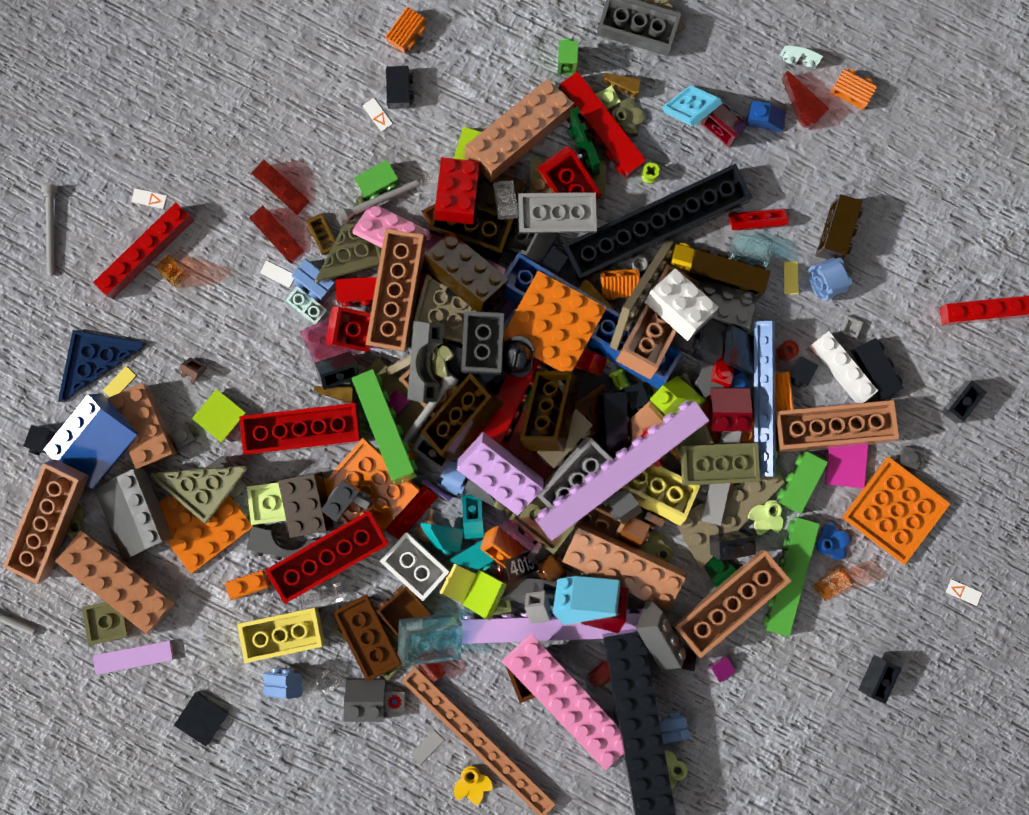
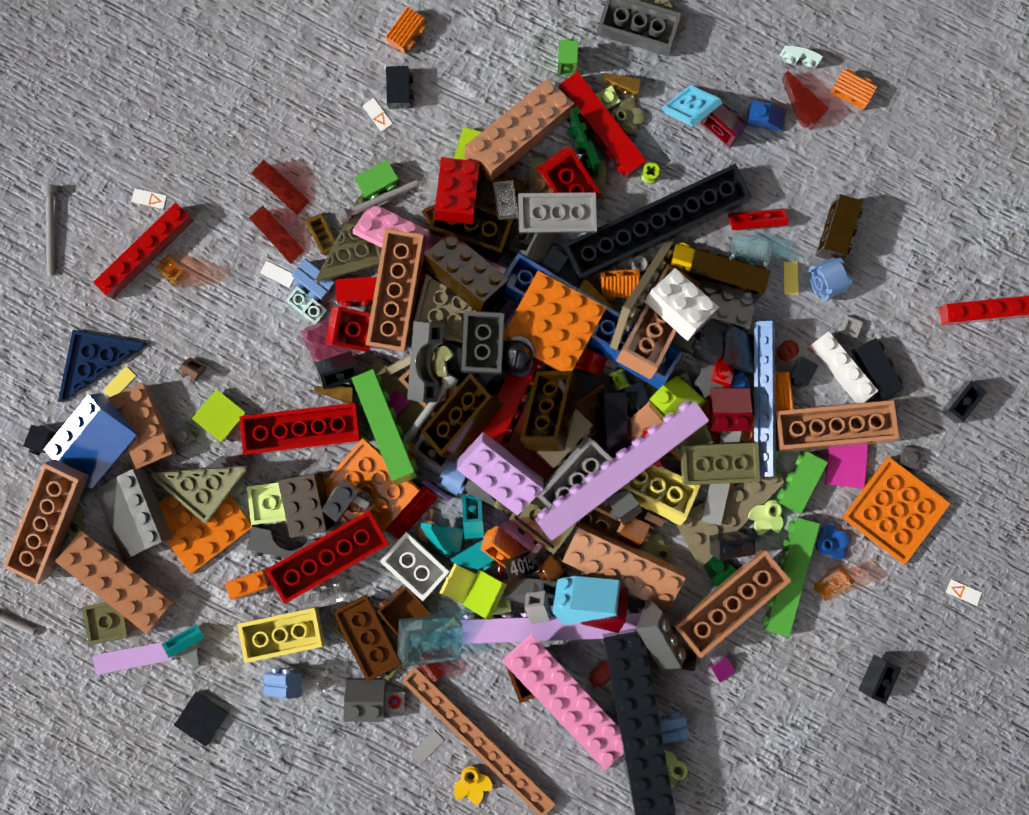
none -> teal piece [162,624,204,670]

